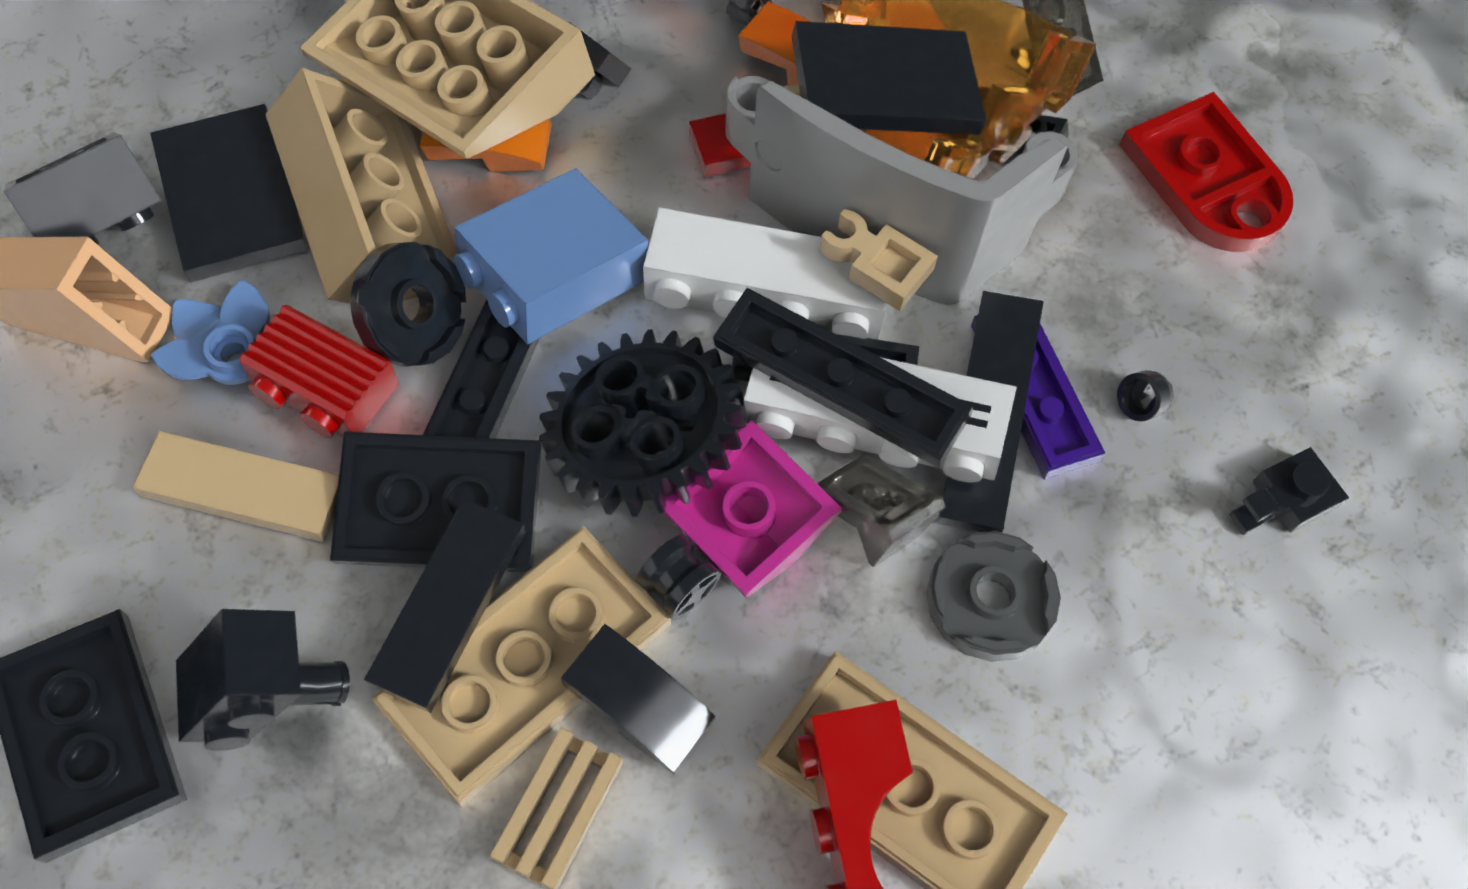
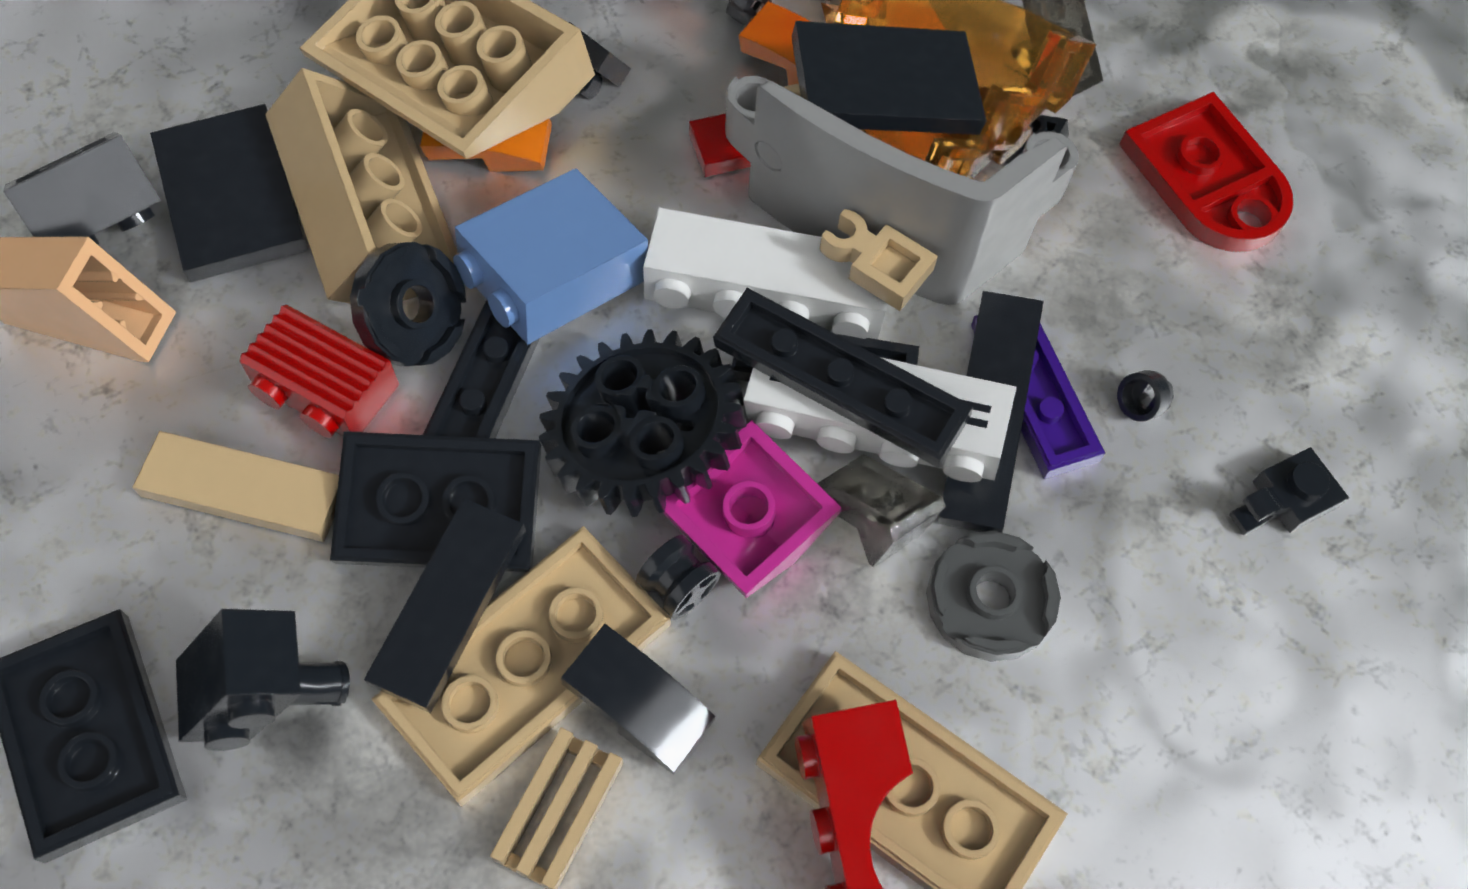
medium blue plate [151,280,270,385] -> none

